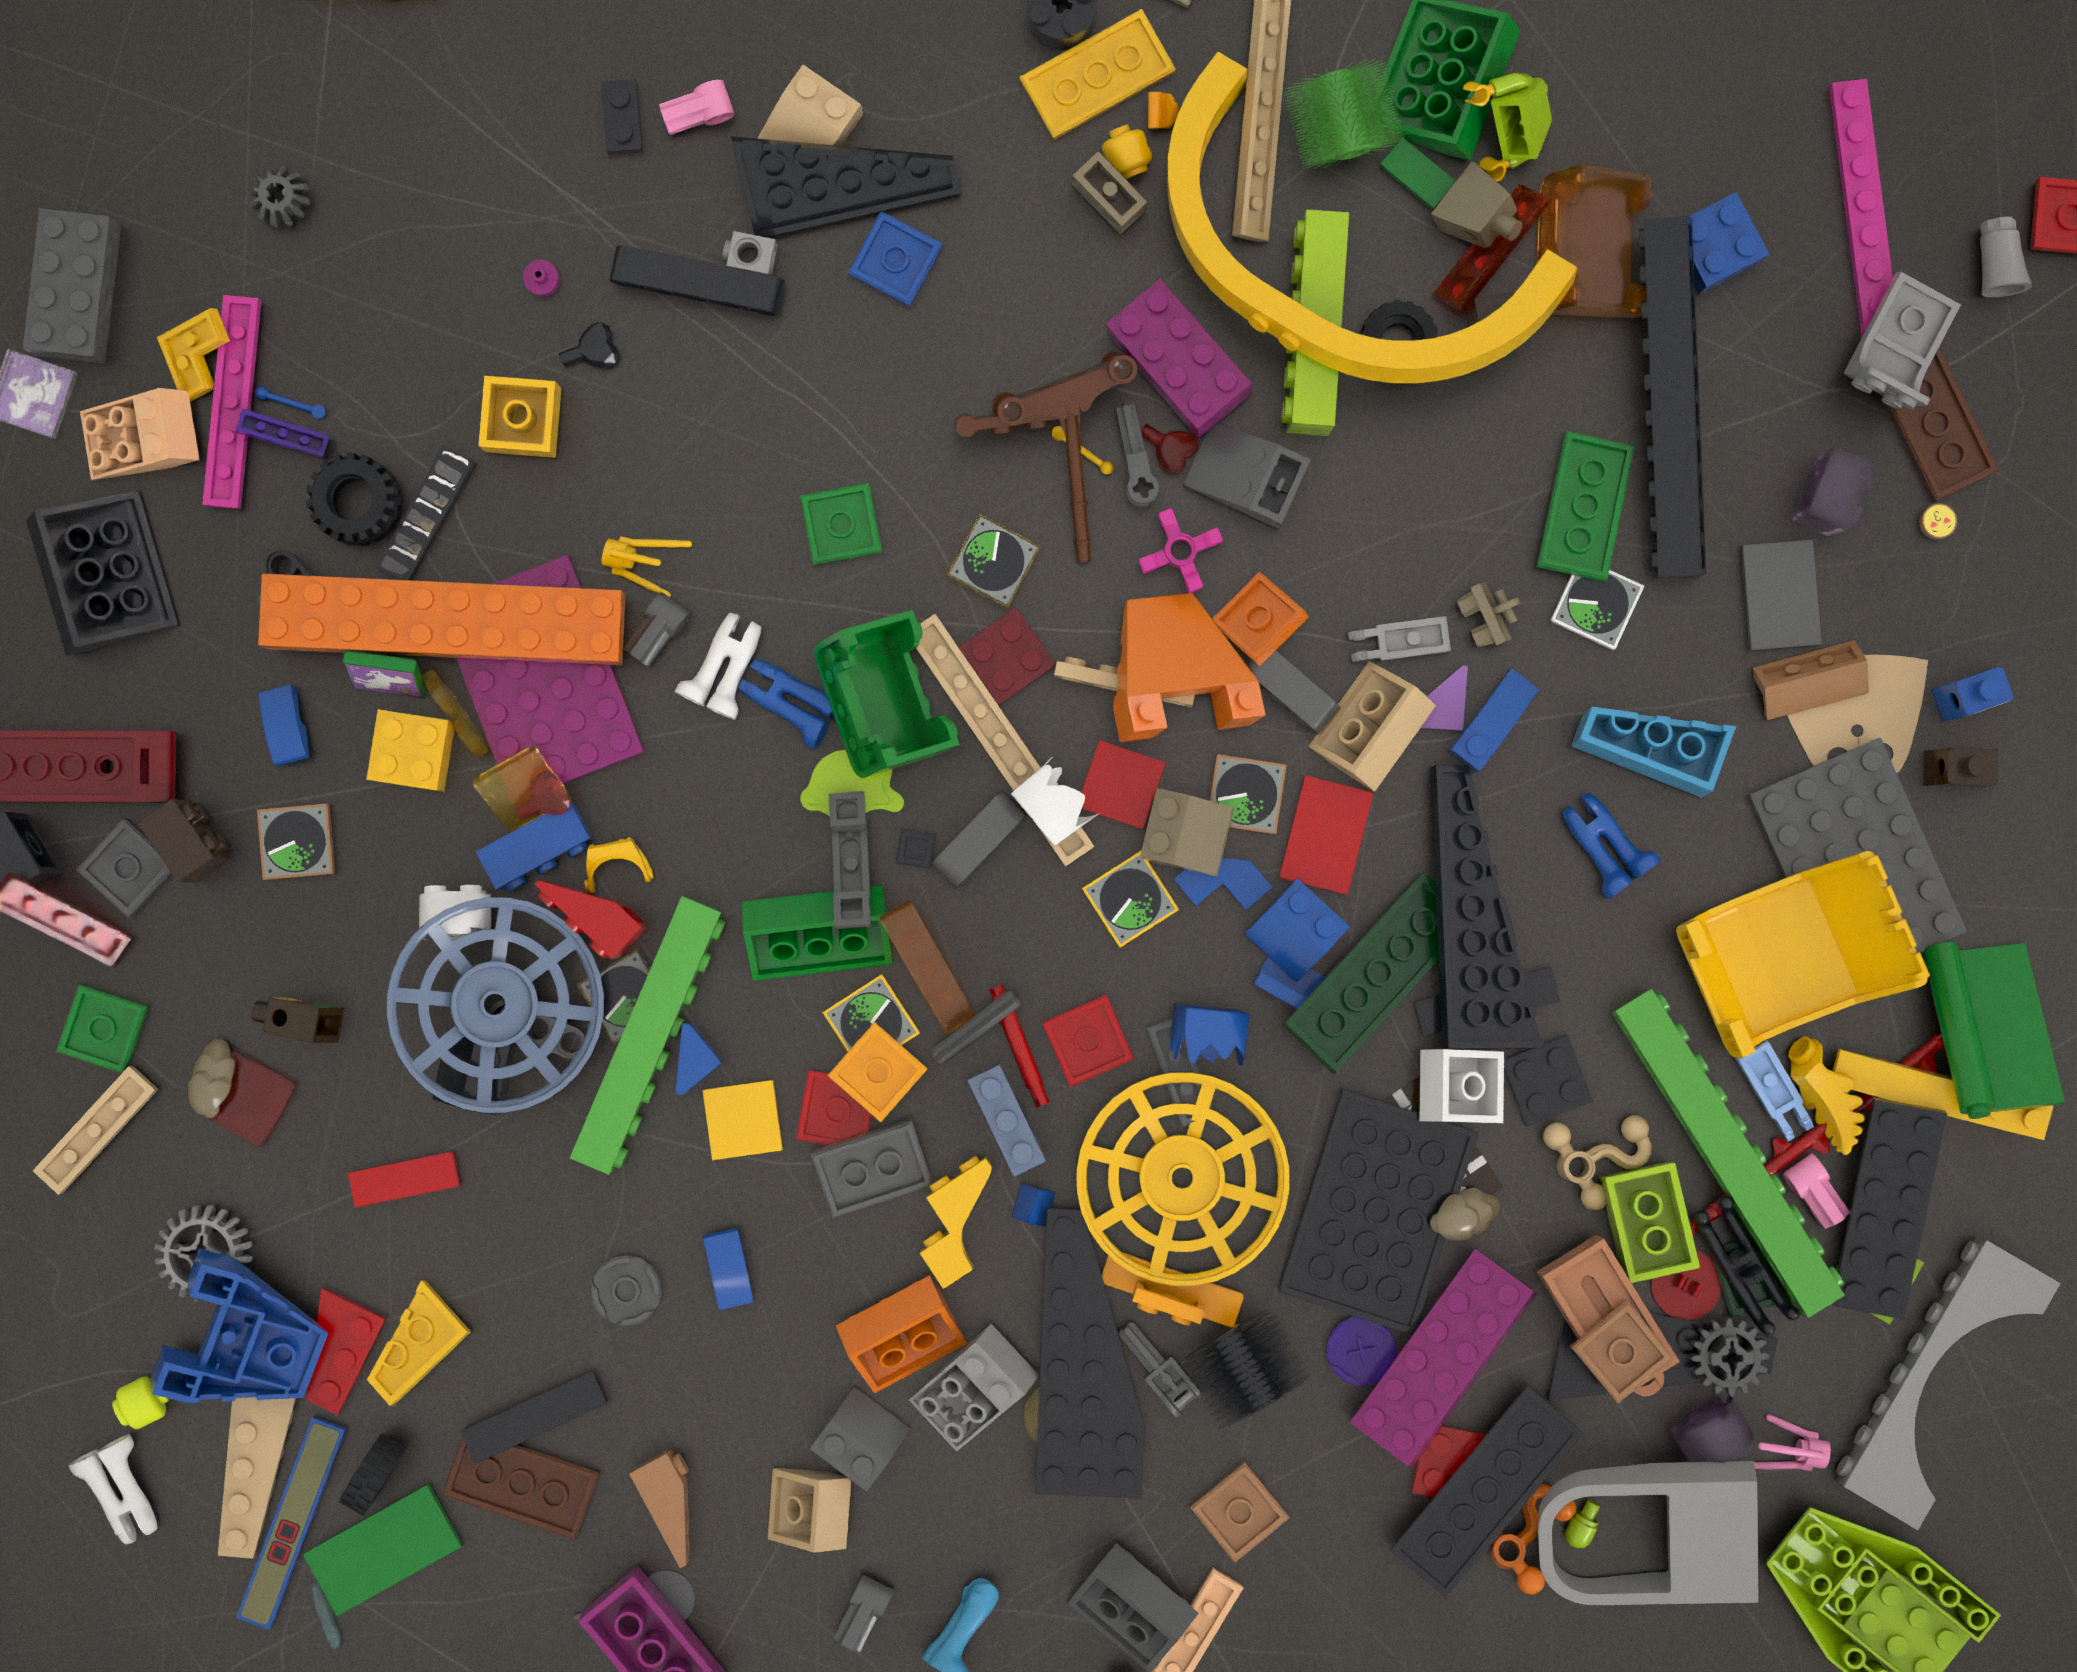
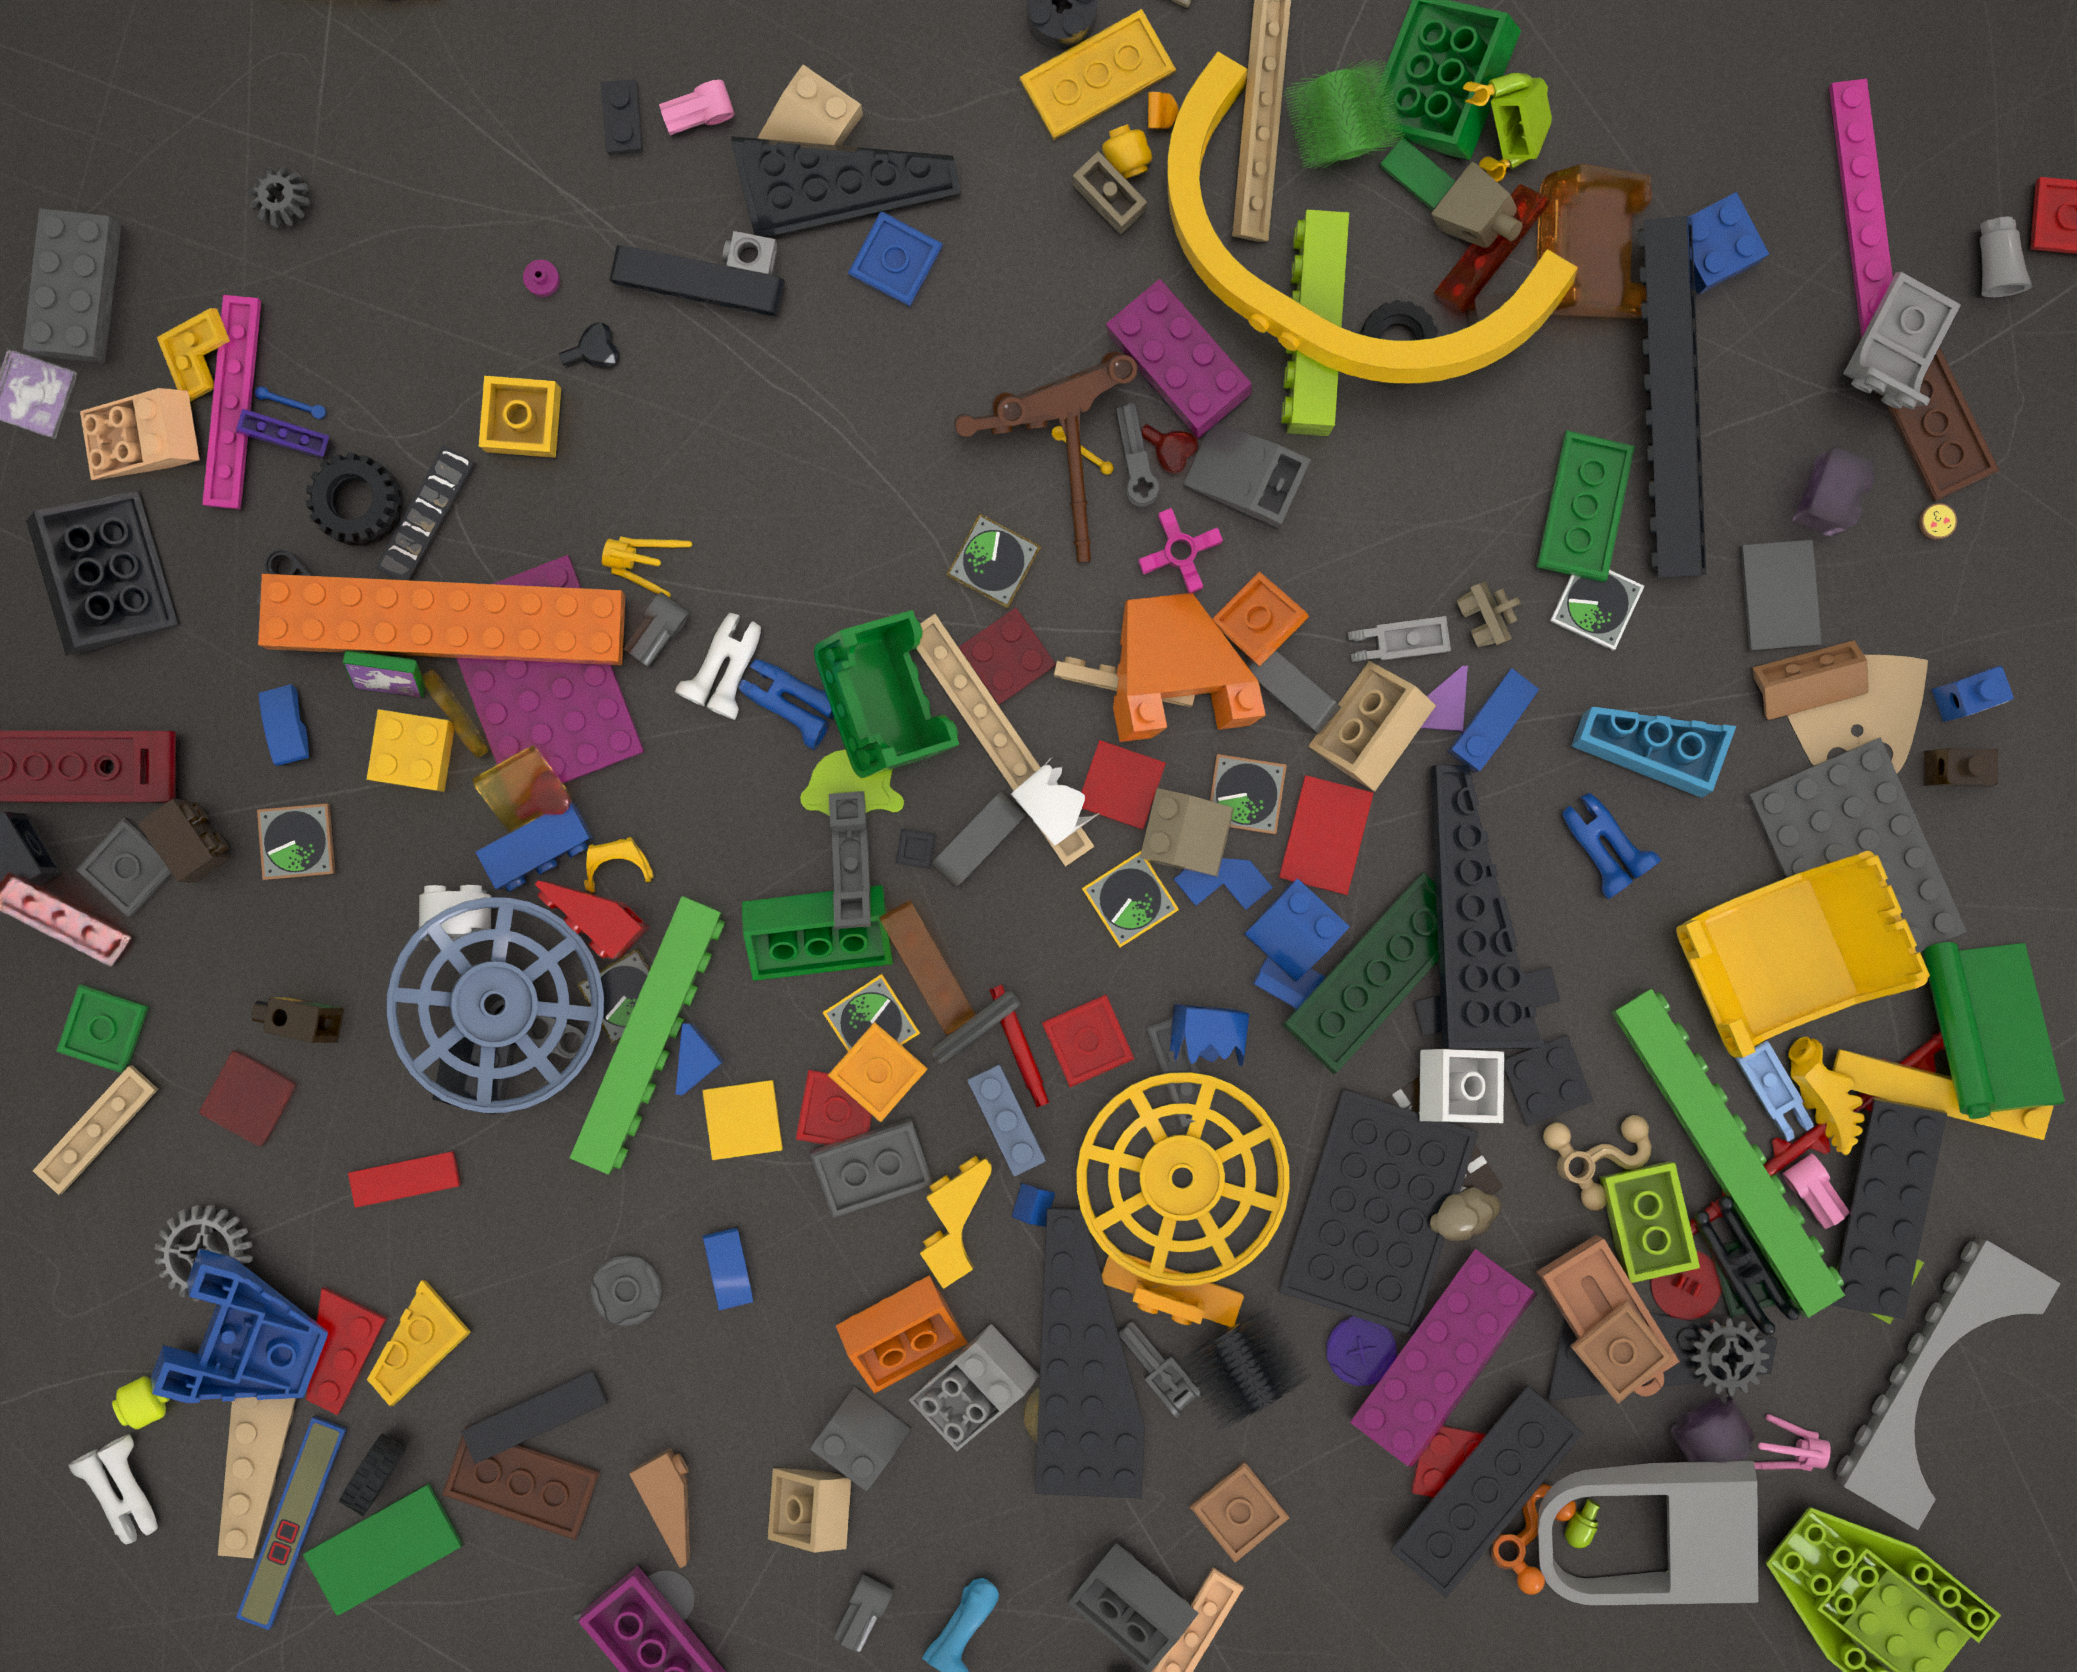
dark tan arm [188,1038,235,1118] -> none
clear light blue piece [311,1583,341,1649] -> none
green tile [800,483,883,566] -> none

